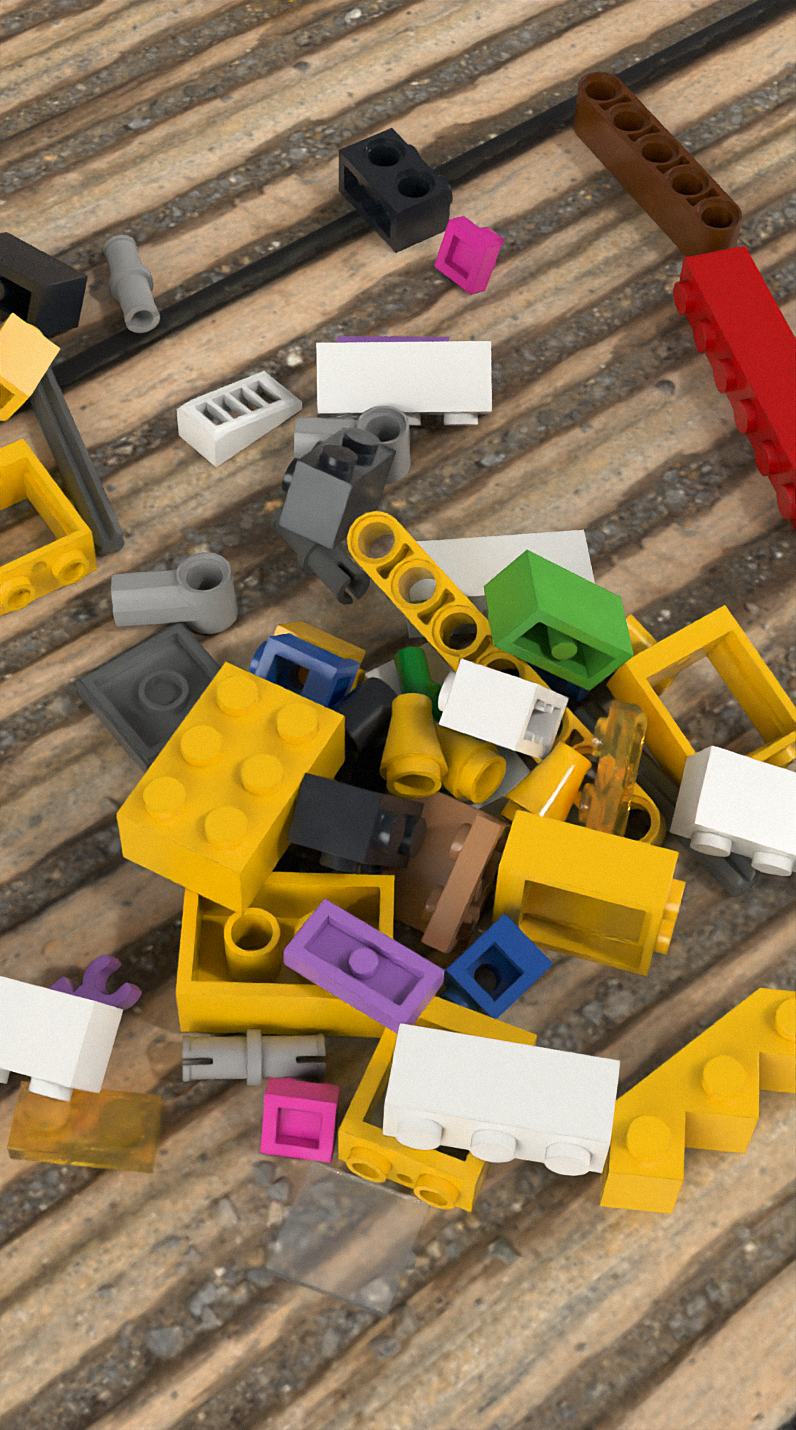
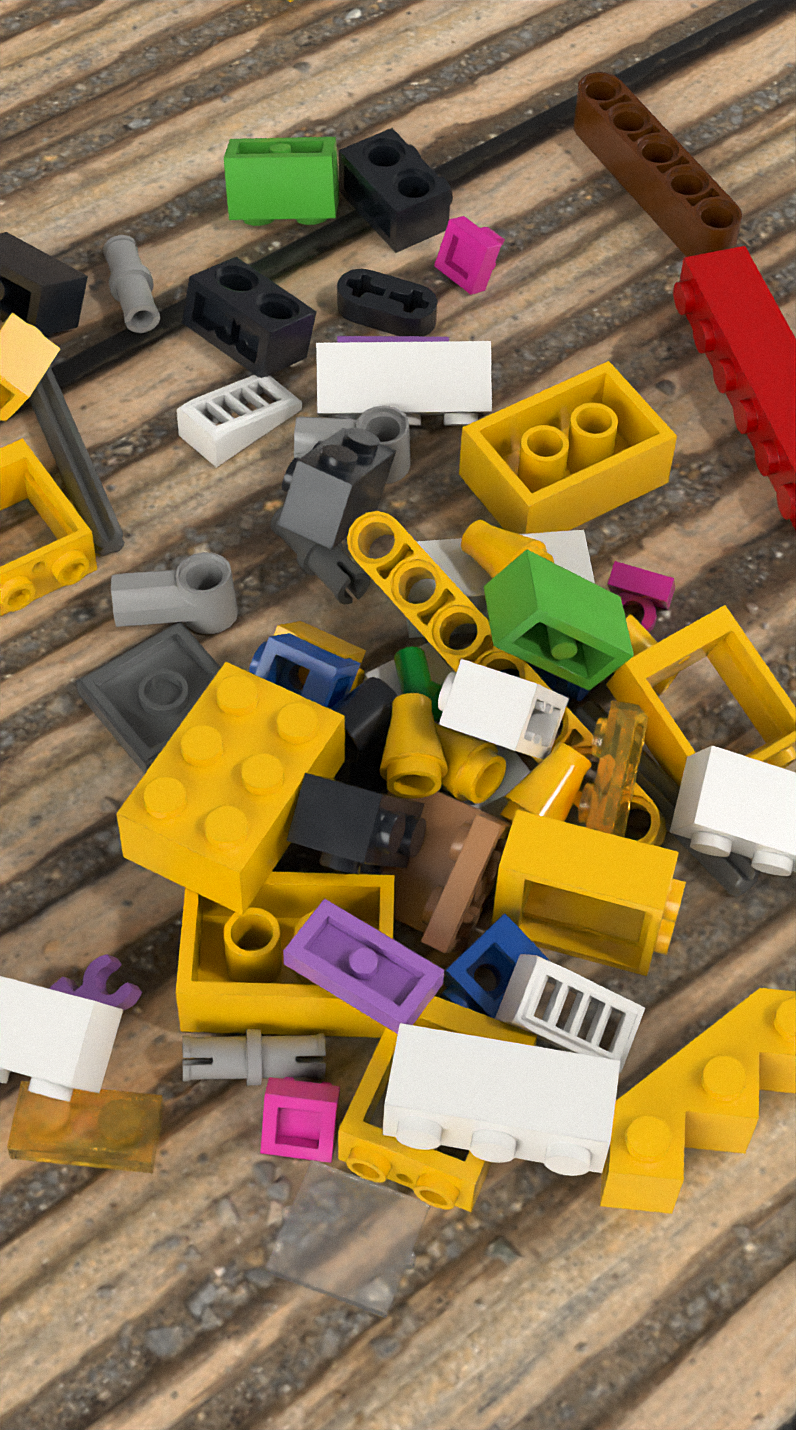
none -> black brick [182,257,317,378]
none -> bright green brick [223,137,340,226]
none -> black beam [337,268,438,337]
none -> yellow brick [459,361,677,534]
none -> yellow cone [461,520,554,579]
none -> white slope [495,954,645,1073]
none -> dark pink tile [607,561,676,632]

